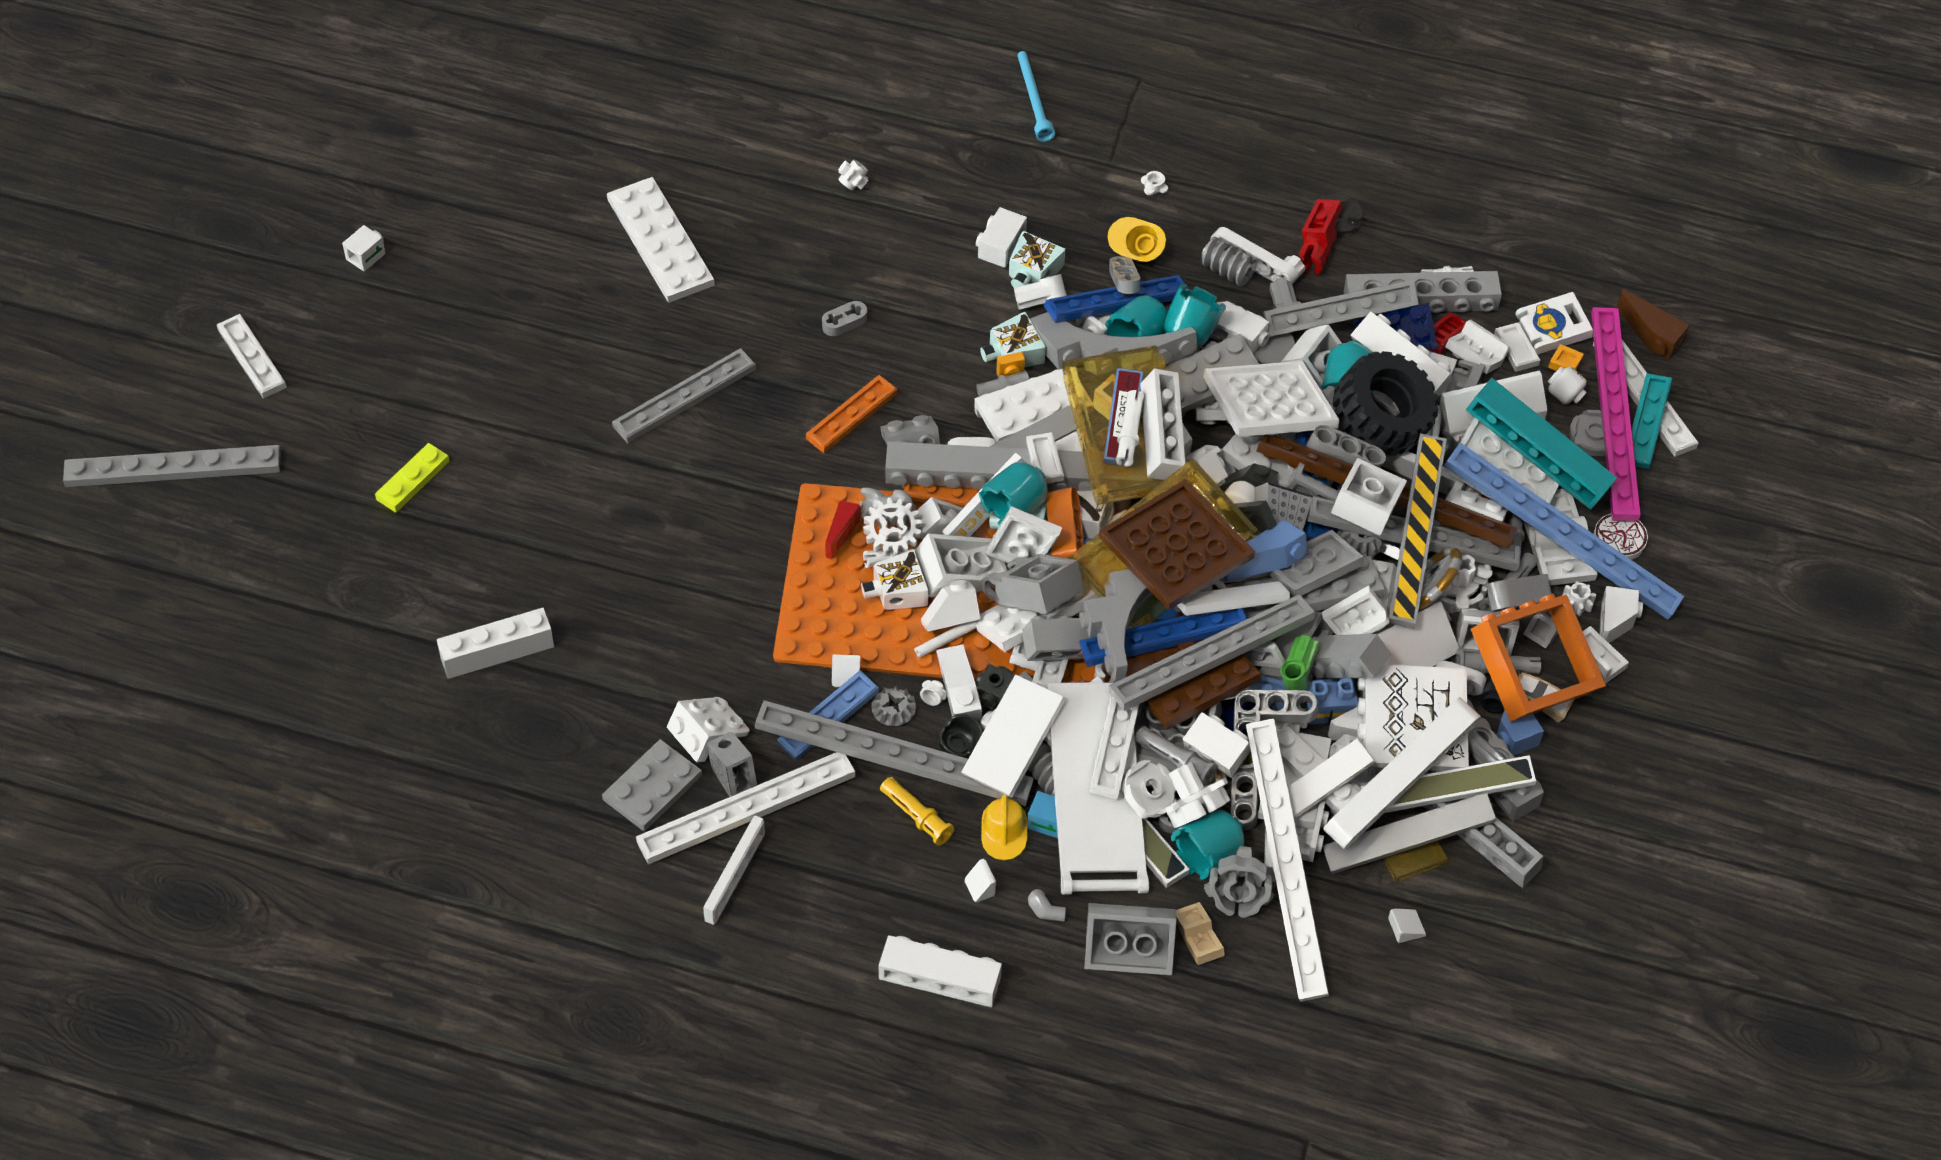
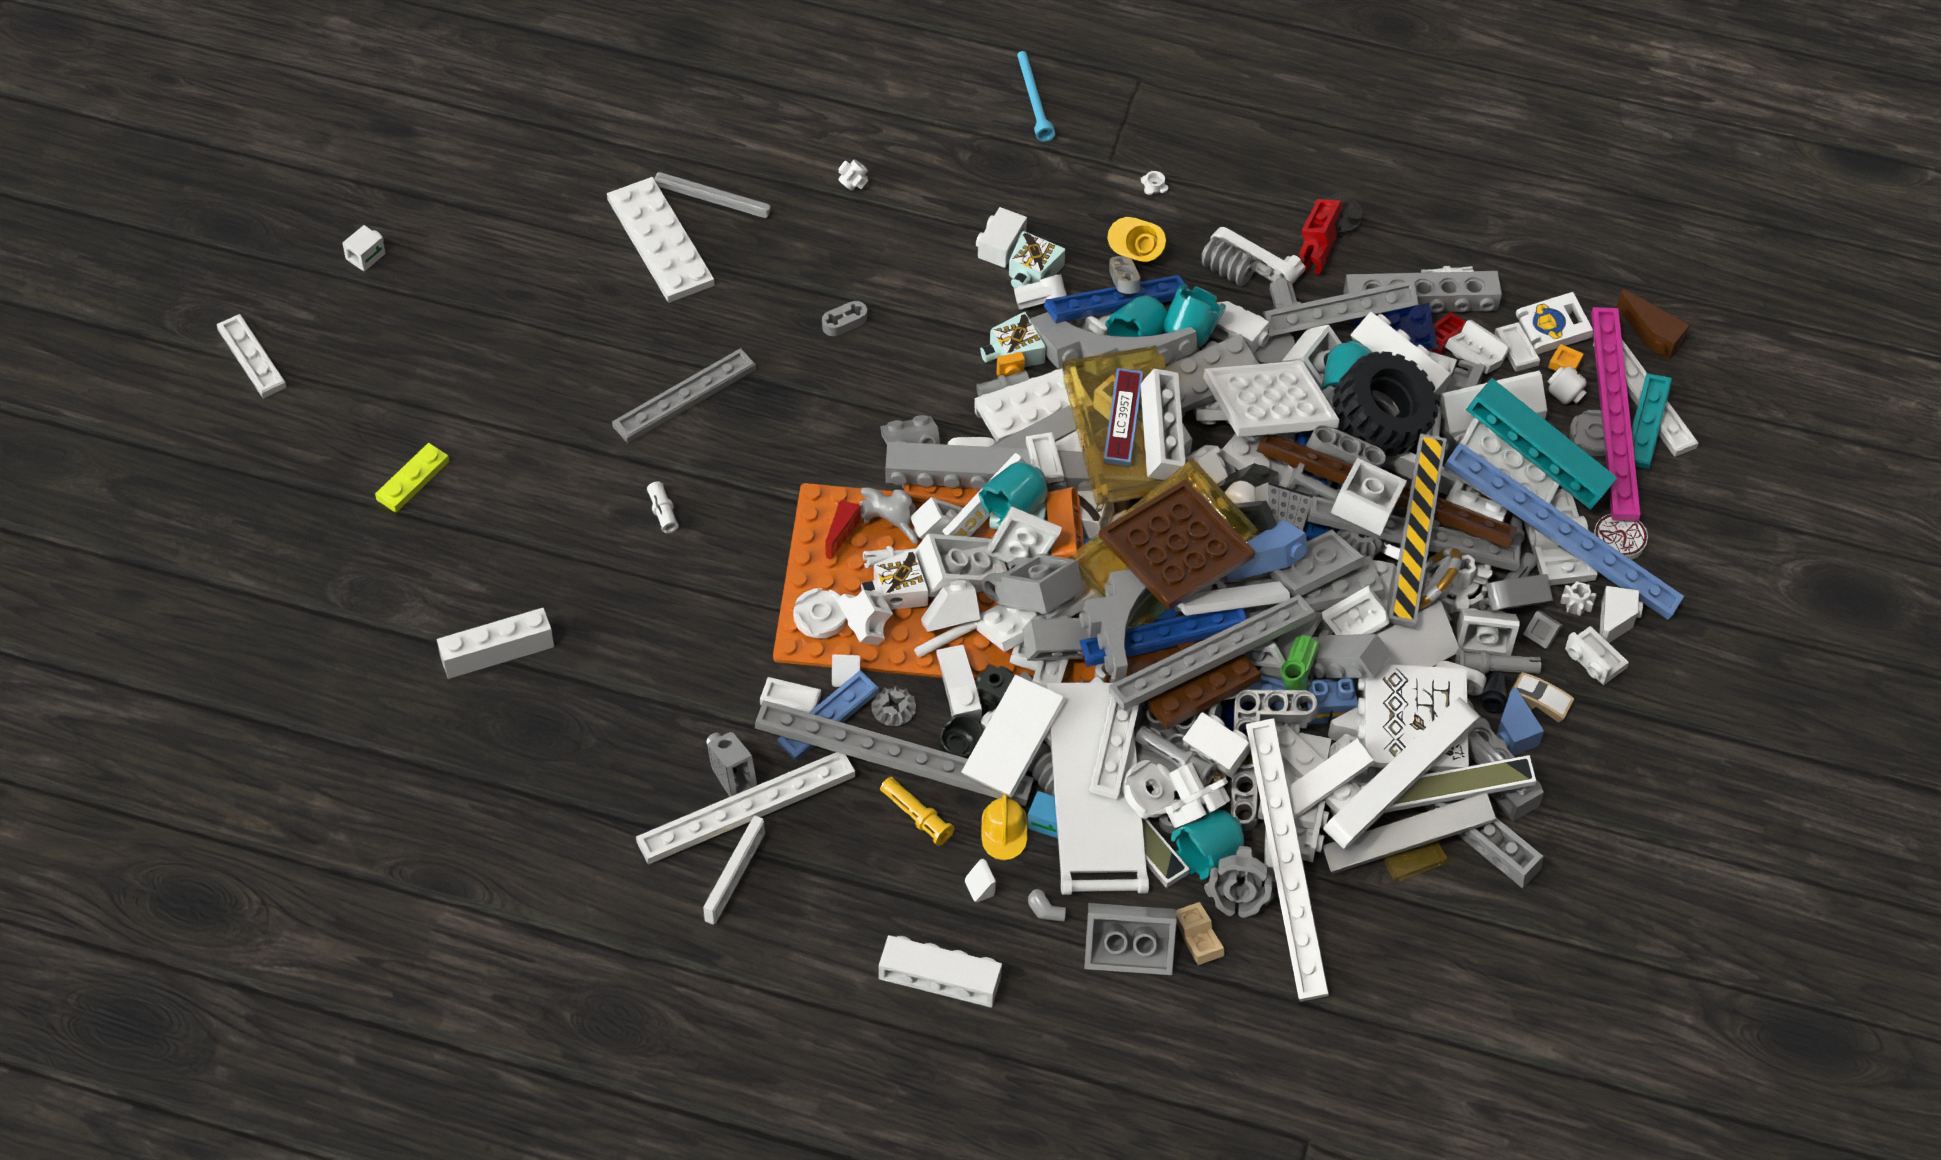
light grey plate [63,445,281,487] -> none
light grey plate [602,739,702,832] -> none
white bracket [667,697,749,762] -> none
orange tile [806,375,898,454] -> none
white gear [863,498,922,556] -> none
white plate [920,680,947,706] -> none
white pin [1116,390,1144,467] -> none
white slope [1388,909,1426,943] -> none
orange window [1471,593,1606,722] -> none
none -> white pin [647,482,679,533]
none -> light grey axle [654,172,771,218]
none -> white tile [760,677,821,713]
none -> white tile [794,588,847,638]
none -> white brick [837,590,893,645]

